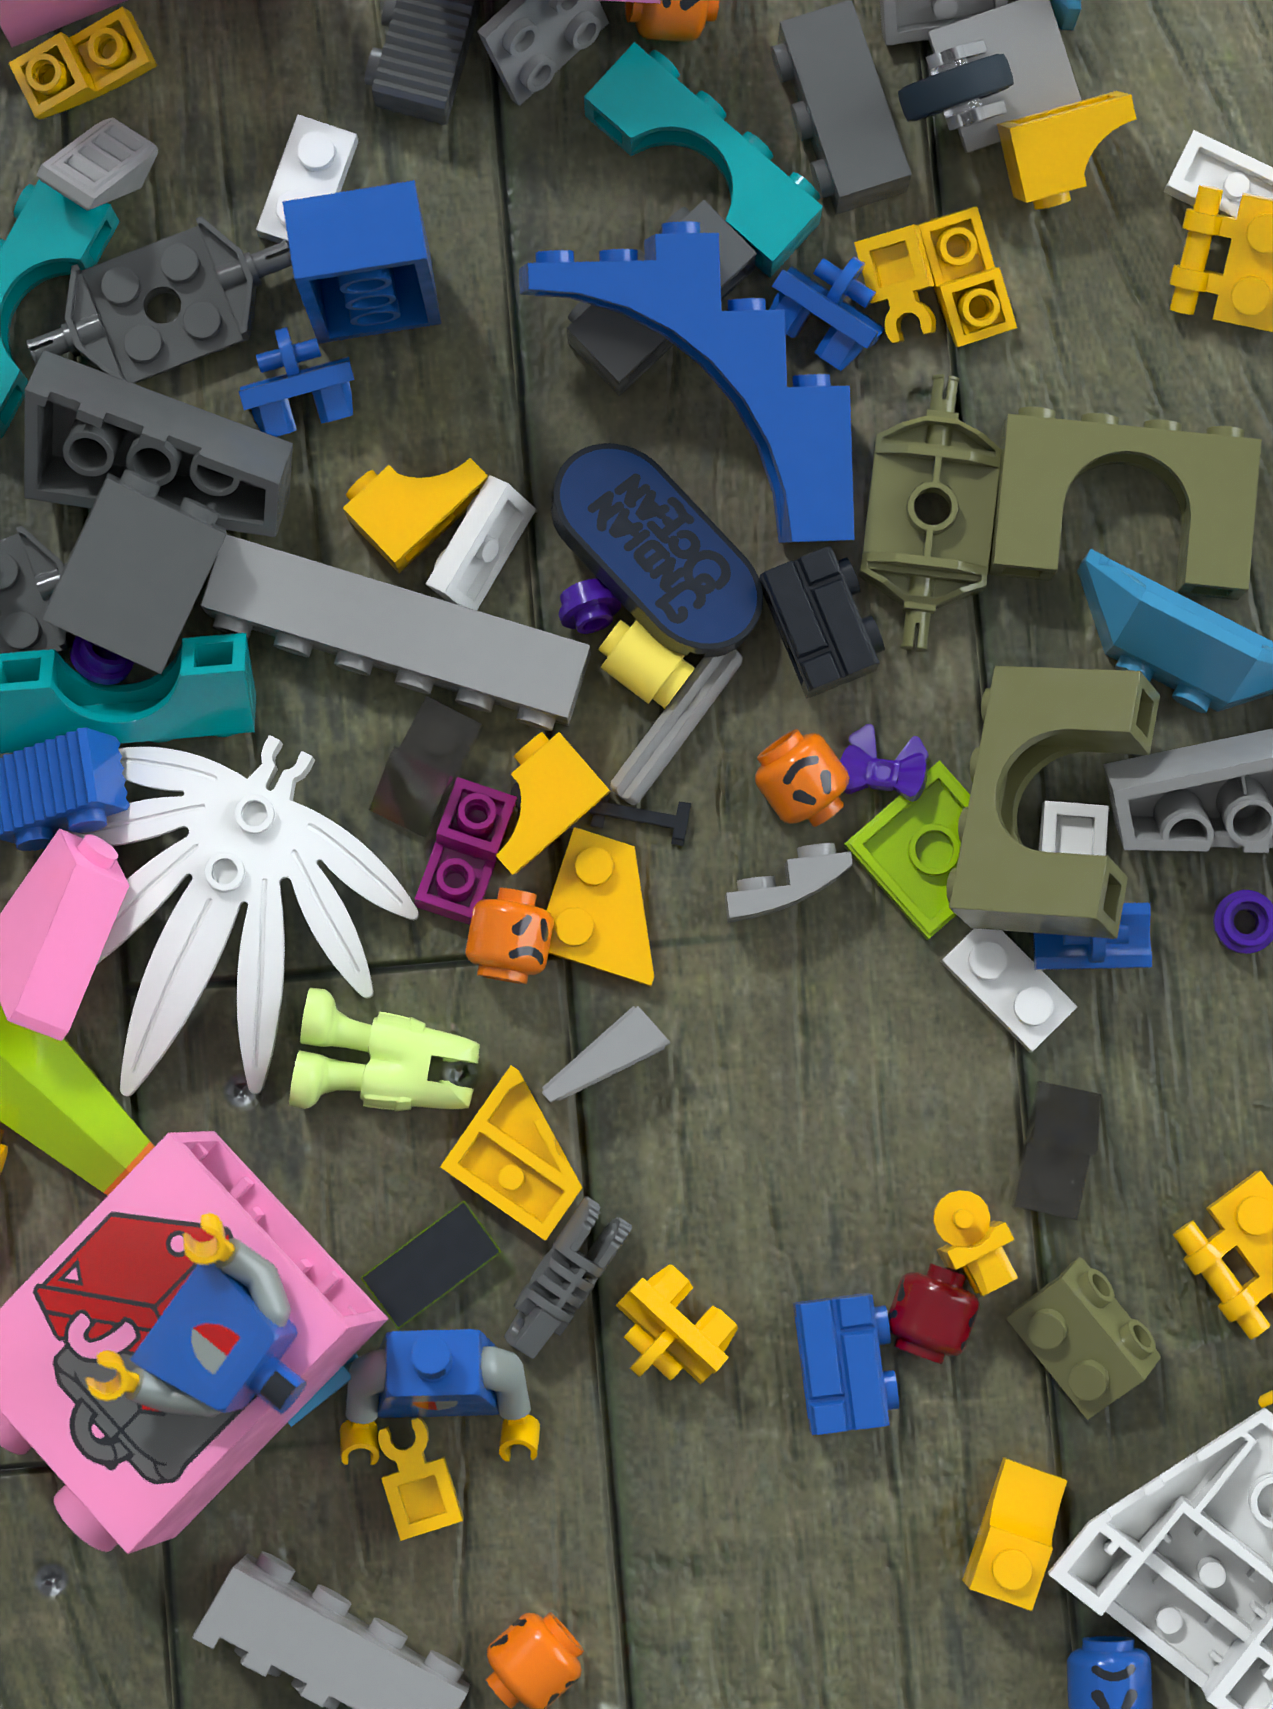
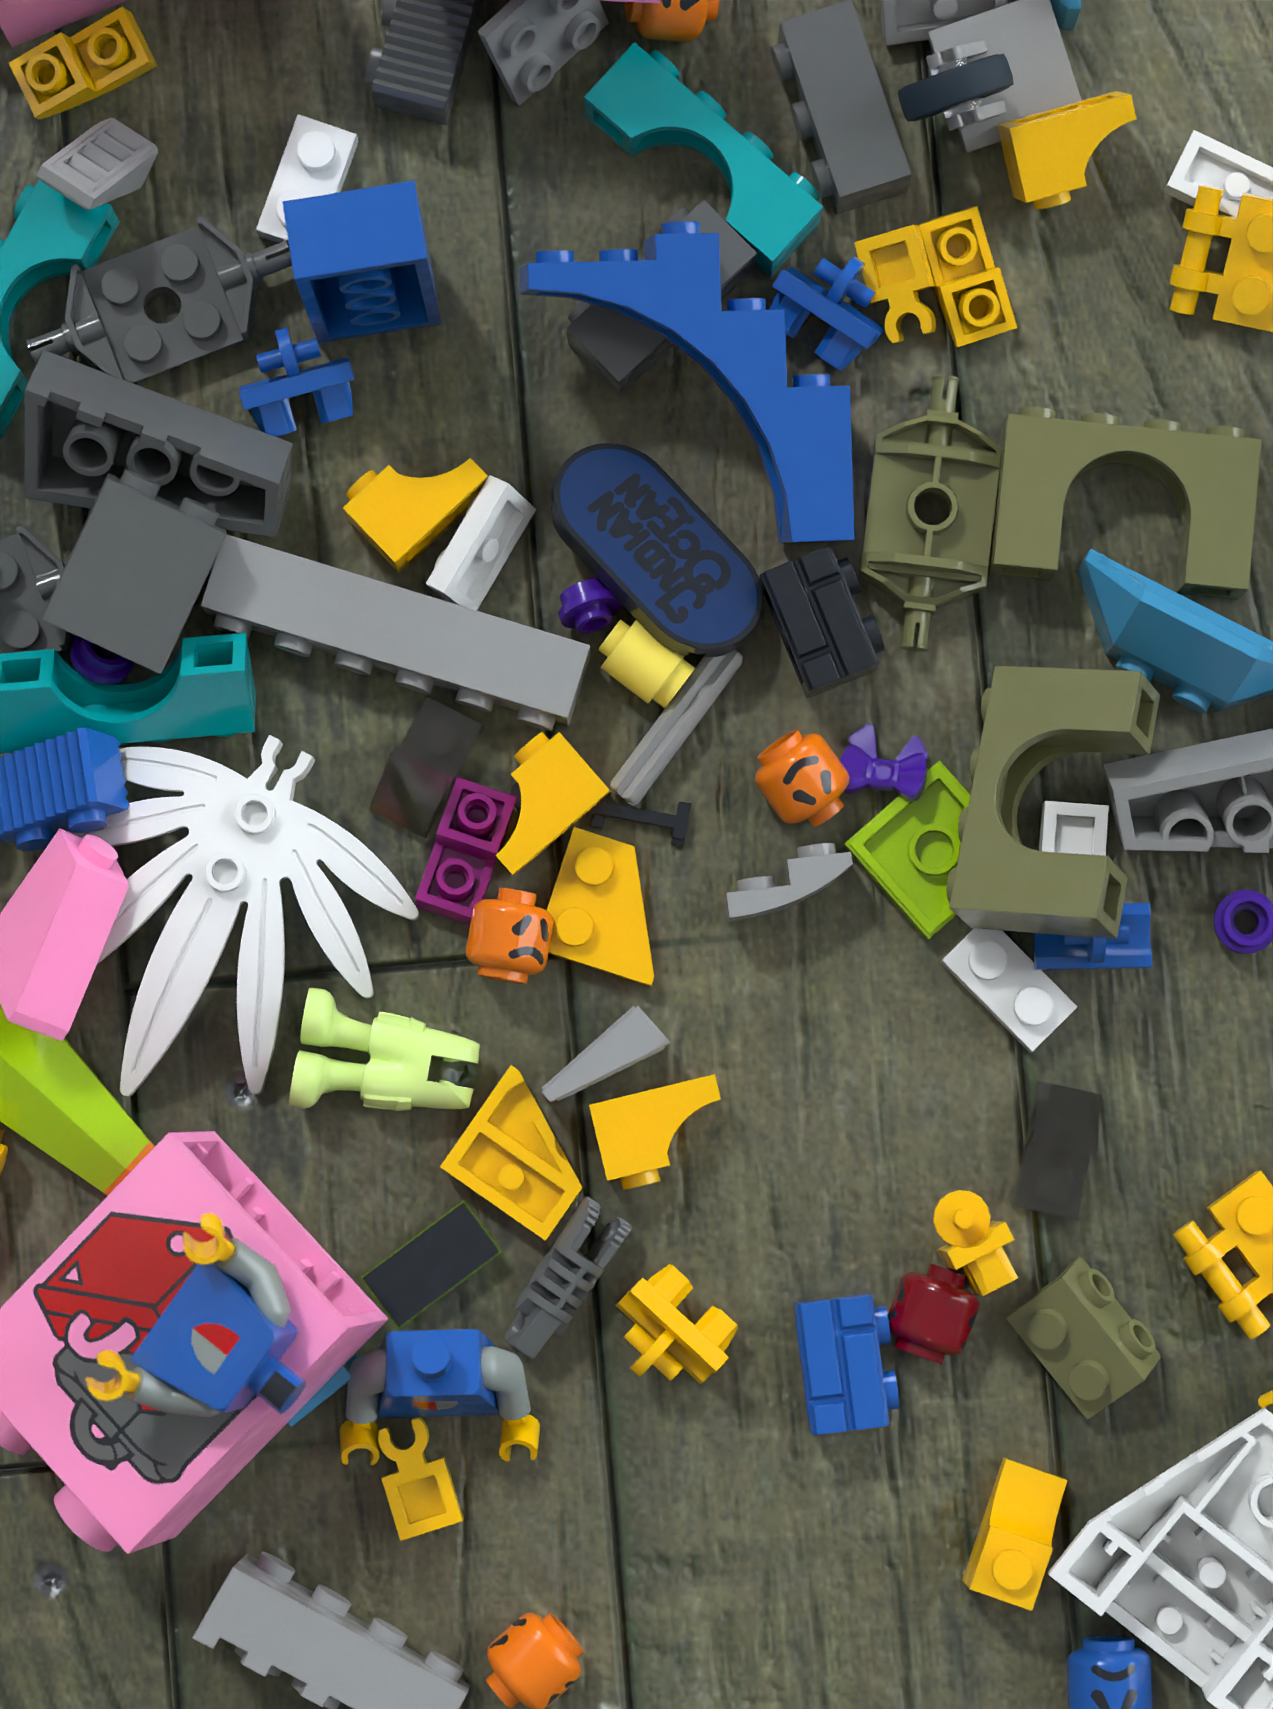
none -> yellow arch [589,1074,721,1190]

